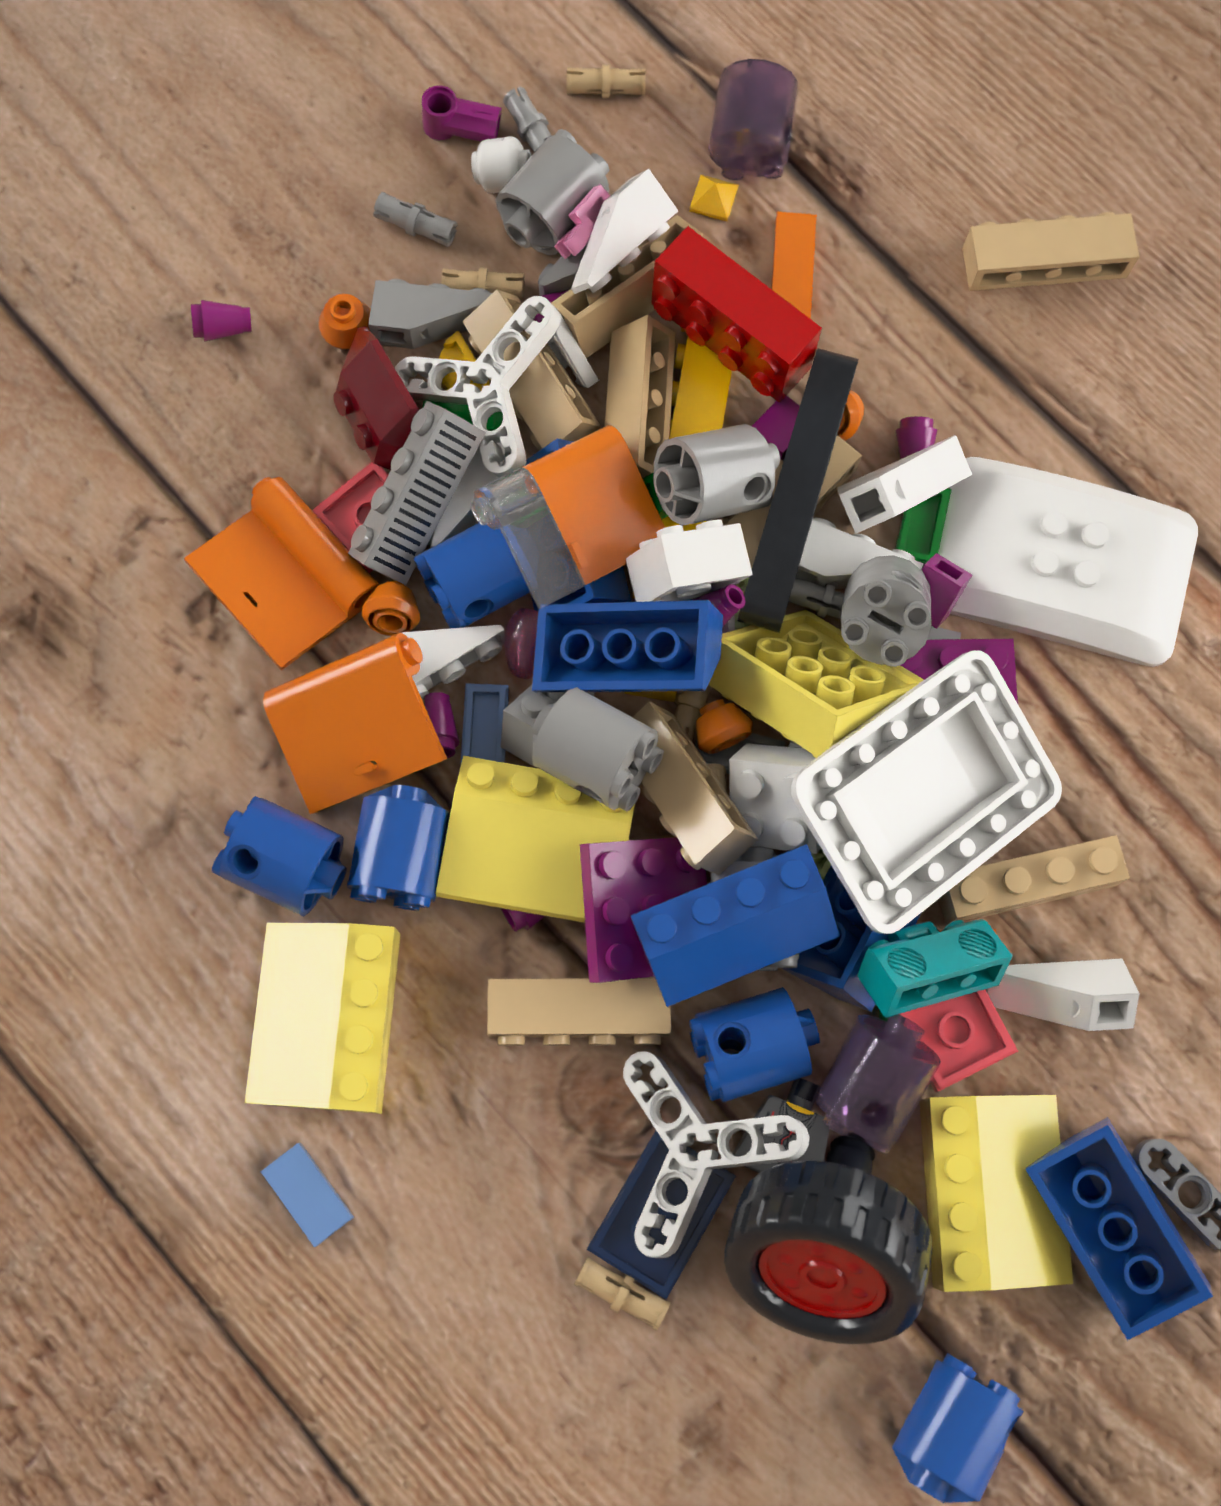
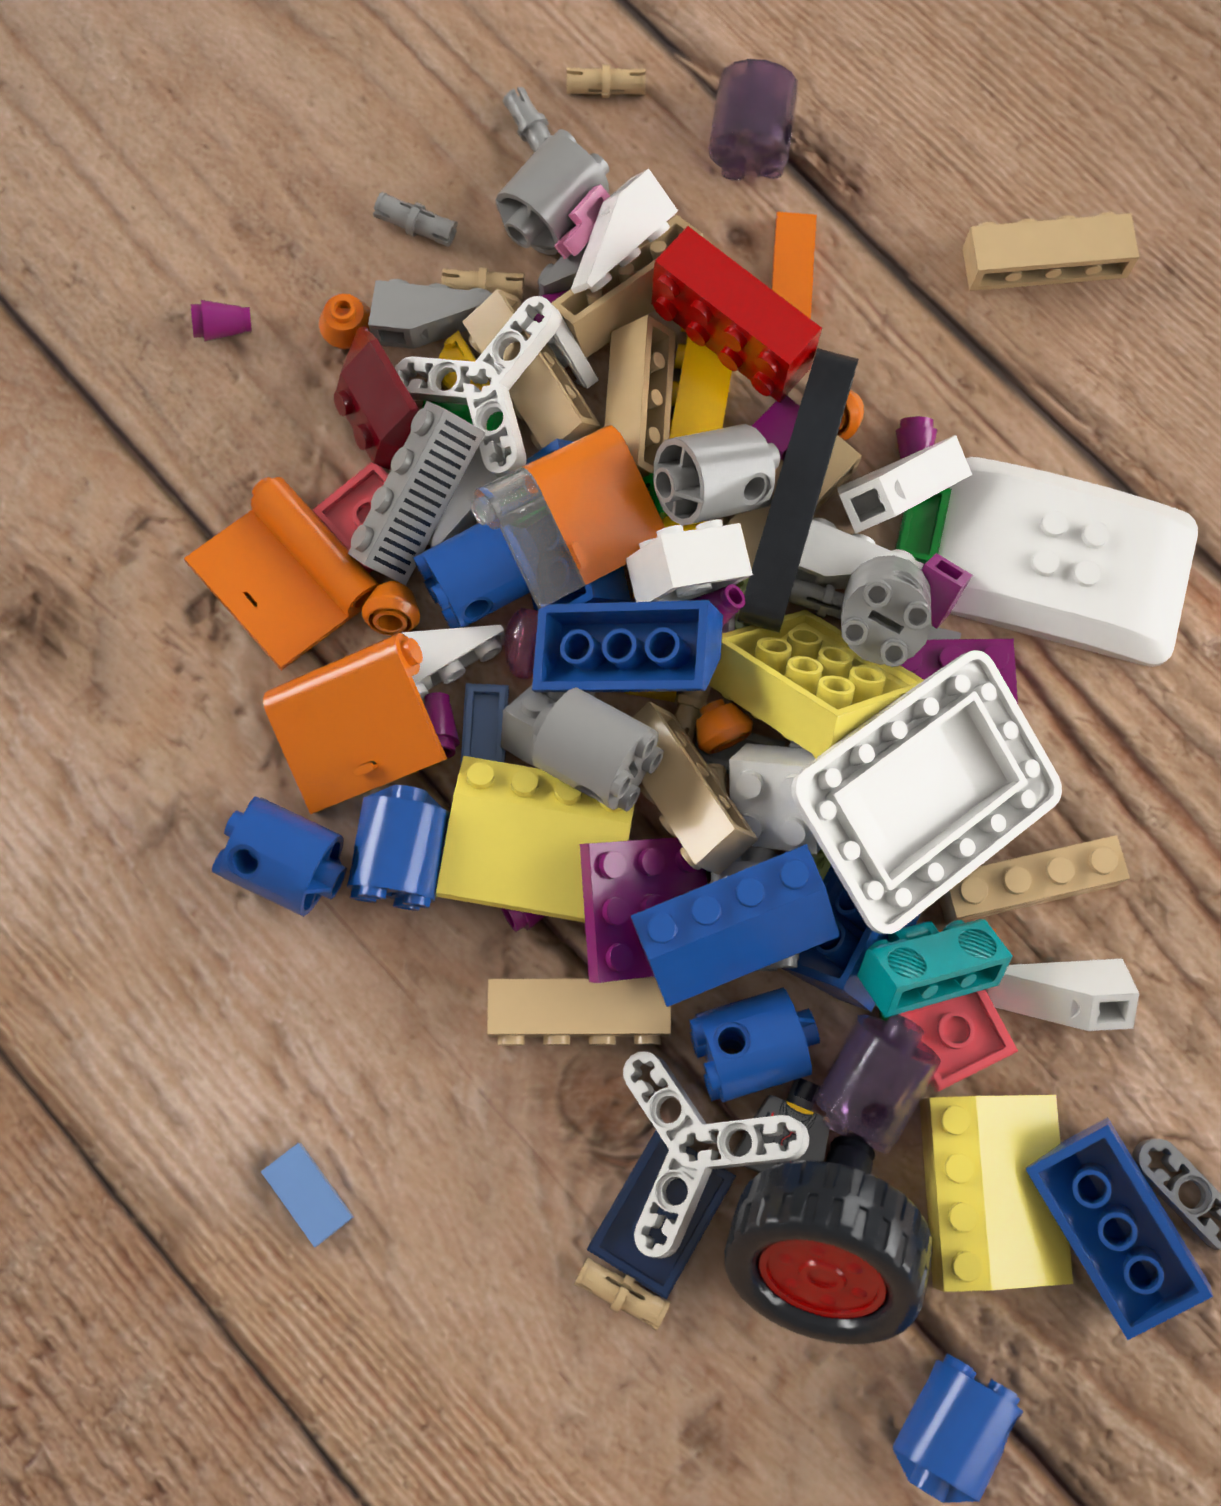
light yellow slope [245,923,400,1114] -> none
magenta piece [422,85,502,142] -> none
white head [471,137,532,193] -> none
yellow slope [689,175,739,222] -> none

